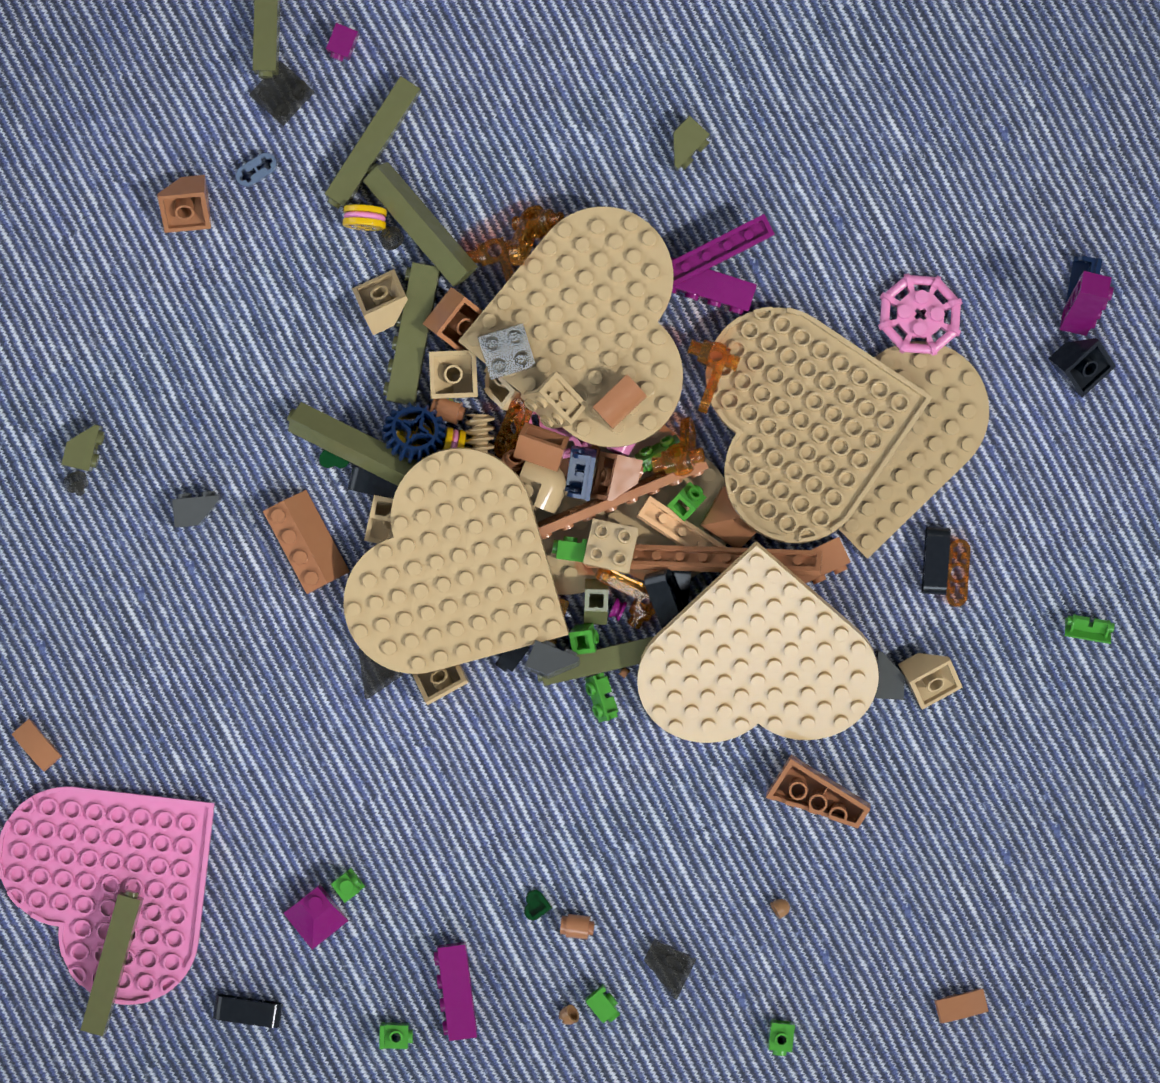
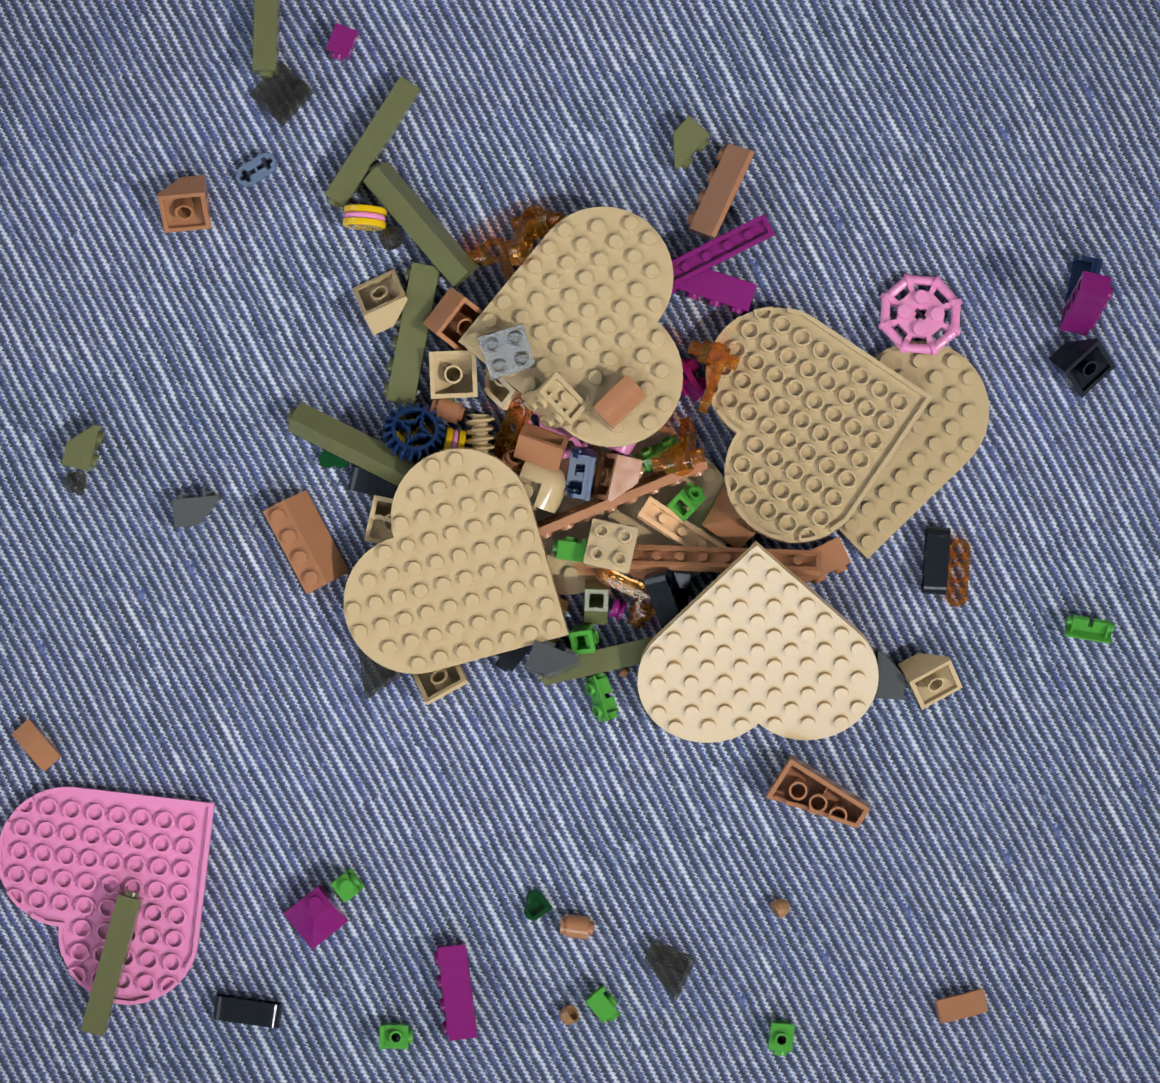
none -> magenta hips [681,357,707,402]
none -> nougat slope [686,143,755,241]

